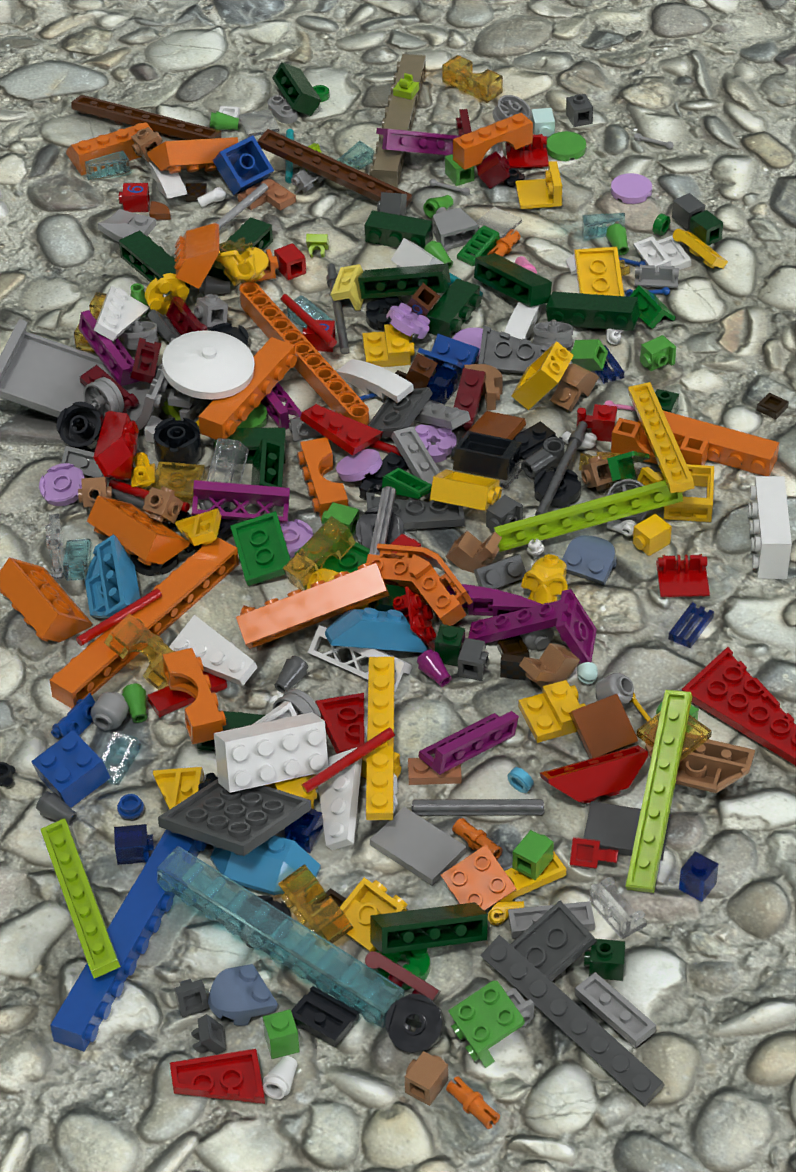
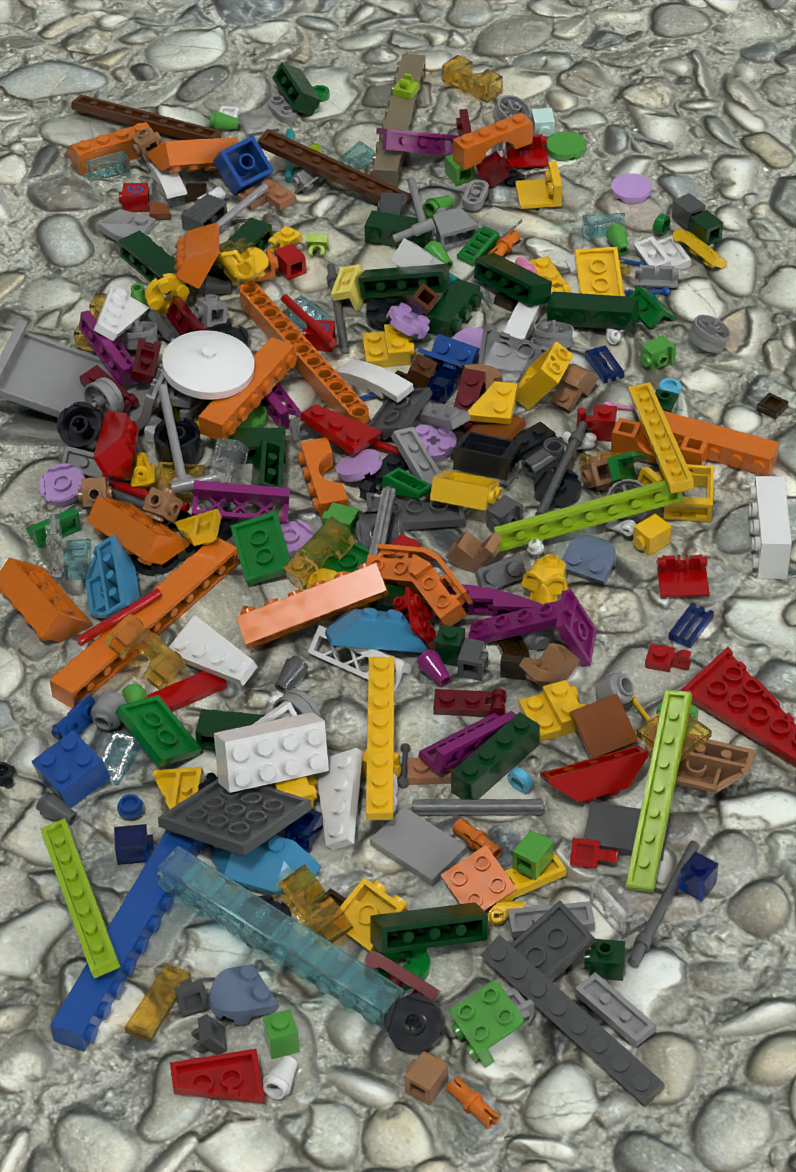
orange arch [162,648,226,744] -> none
black plate [291,986,359,1047] -> none
red bar [301,727,395,793] -> none
red wing [315,693,364,754] -> none
dark grey brick [566,94,593,127] -> none
bright green brick [571,339,608,371] -> none
light aqua hinge [577,662,598,685] -> none
none -> green panel [26,508,81,548]
none -> green plate [115,695,202,767]
none -> clear yellow tile [124,963,191,1043]
none -> light grey bar [158,384,219,495]
none -> dark grey brick [181,193,227,231]
none -> yellow plate [268,226,302,254]
none -> light grey bar [393,177,436,243]
none -> dark grey hinge [398,743,410,789]
none -> dark red plate [433,688,507,717]
none -> dark green brick [451,712,540,799]
none -> light grey plate [462,179,489,212]
none -> yellow wing [468,381,518,424]
none -> clear piece [482,341,530,383]
none -> dark brown tile [494,292,519,312]
none -> yellow plate [529,256,571,294]
none -> flat silver bar [627,841,699,967]
none -> red plate [645,643,691,672]
none -> medium azure tile [658,378,681,395]
none -> light grey wheel [688,314,731,353]

